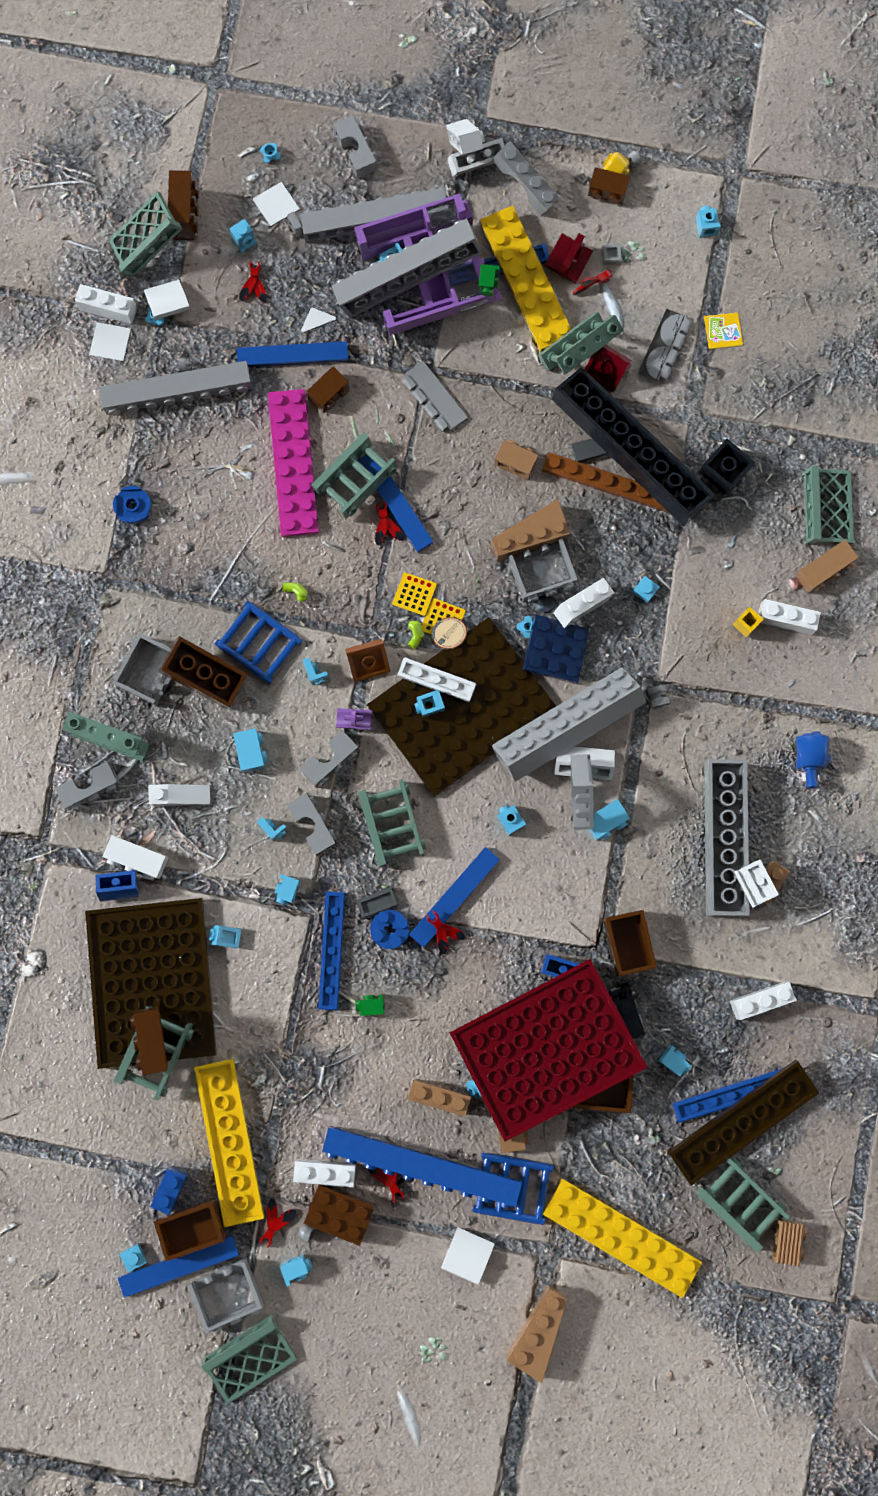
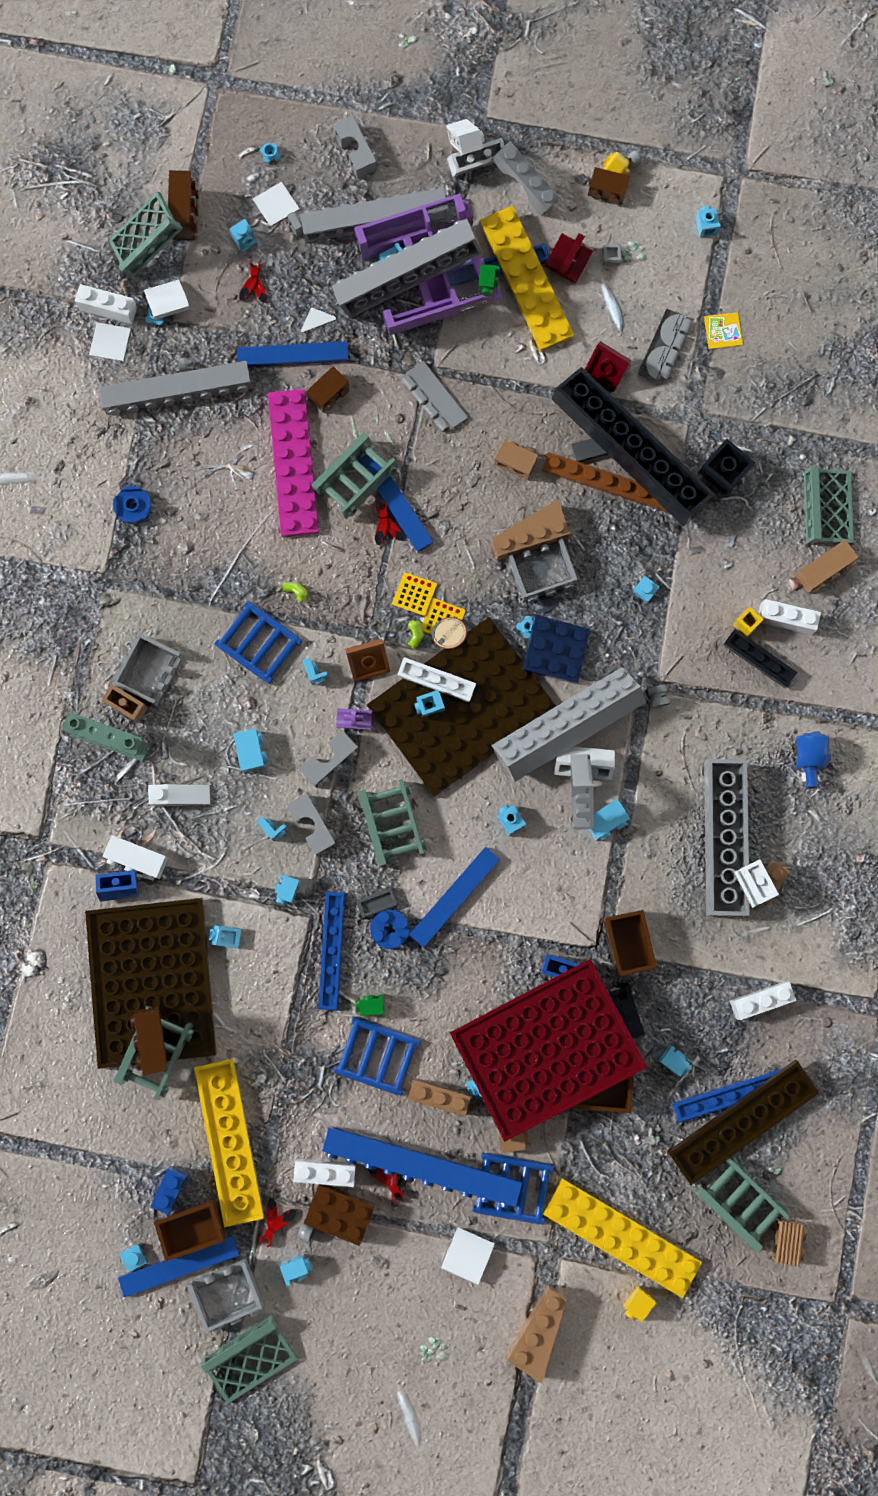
light grey arch [55,762,121,811] -> none
reddish brown brick [158,636,248,709] -> none
red piece [426,910,465,954] -> none
sand green fence [538,312,624,375] -> none
white brick [554,578,614,628] -> none
red piece [573,270,613,295] -> none
none -> medium nougat brick [101,684,148,724]
none -> blue bar [334,1017,421,1096]
none -> yellow brick [623,1286,657,1322]
none -> black plate [723,629,797,689]

